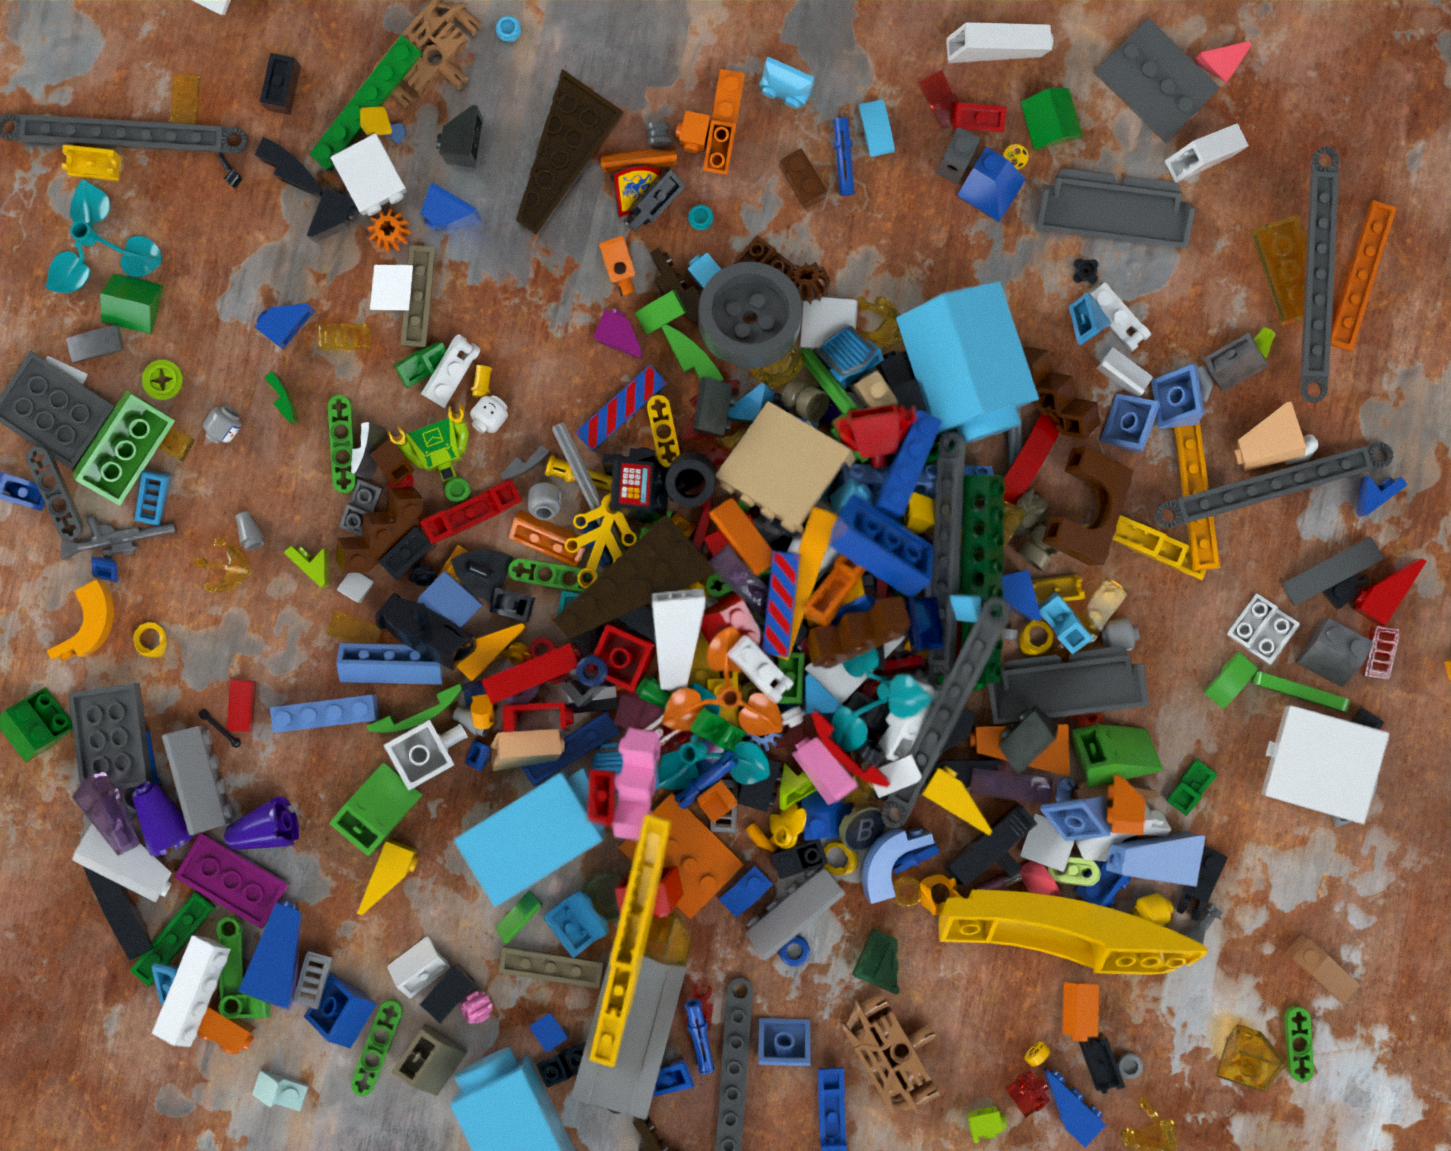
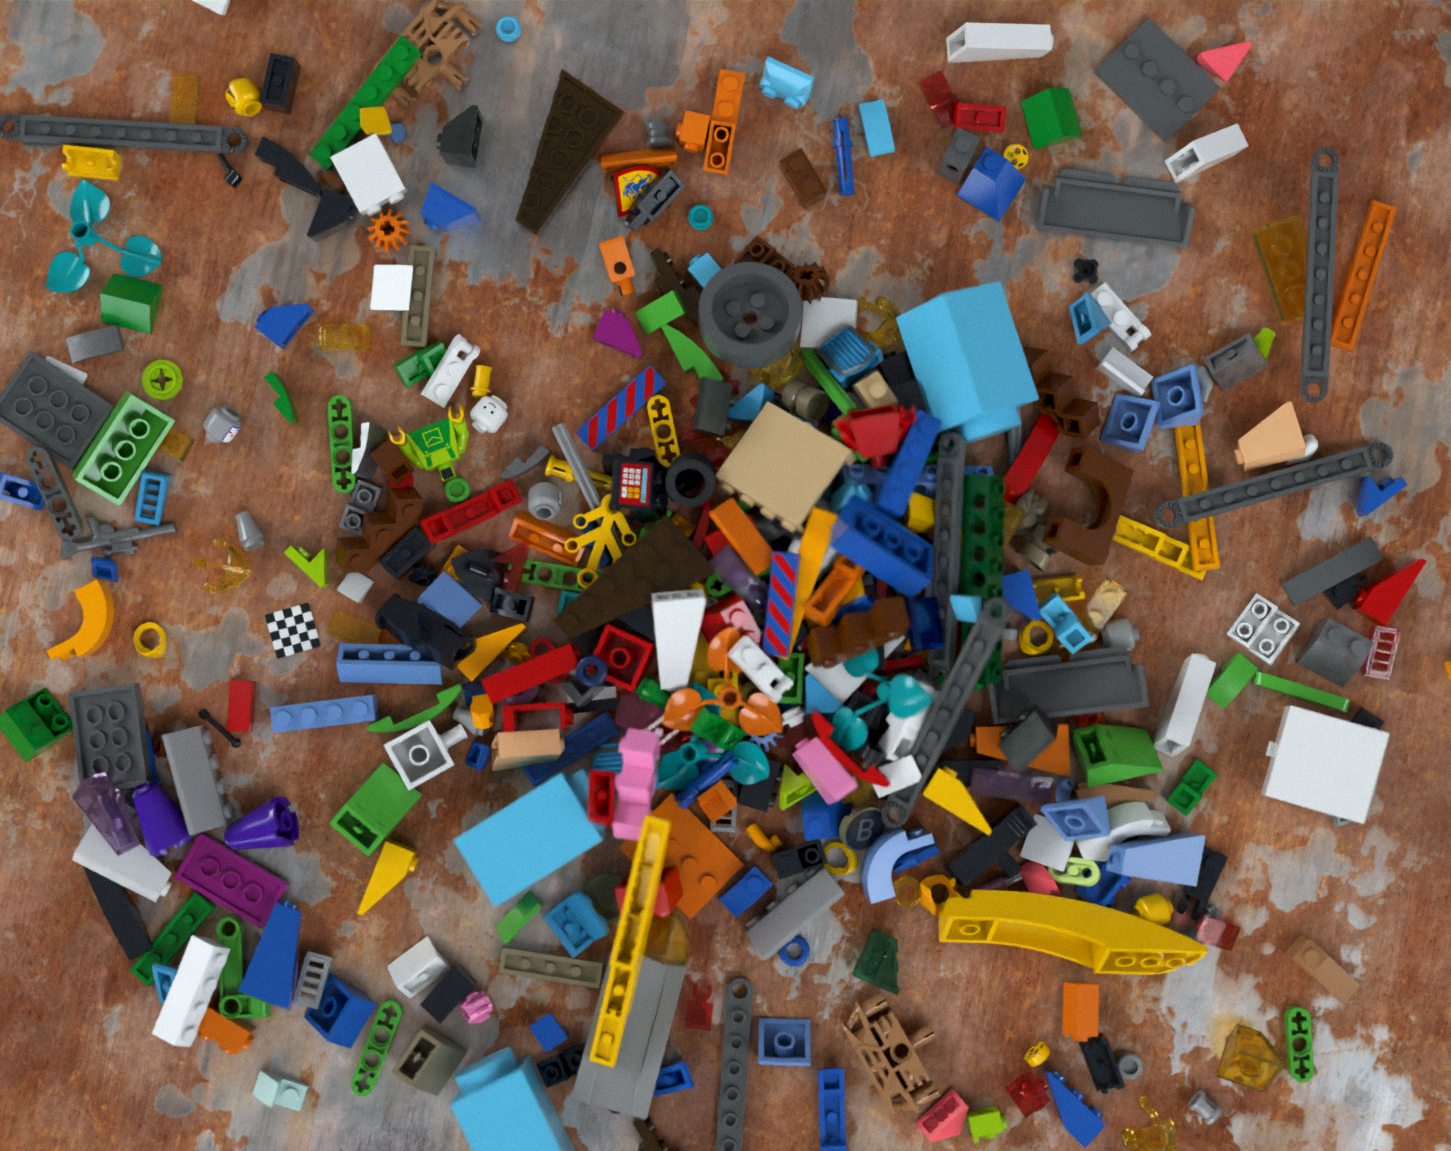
blue pin [685,999,715,1074] -> none
yellow plate [769,803,806,849] -> none
orange slope [1107,775,1145,835] -> none
none -> reddish brown tile [152,732,169,758]
none -> yellow head [225,78,262,116]
none -> sticker [265,603,321,659]
none -> clear red slope [492,541,531,593]
none -> coral slope [915,1088,969,1142]
none -> white slope [1152,653,1216,757]
none -> light grey bush [1188,1090,1223,1125]
none -> clear red slope [1196,916,1241,951]

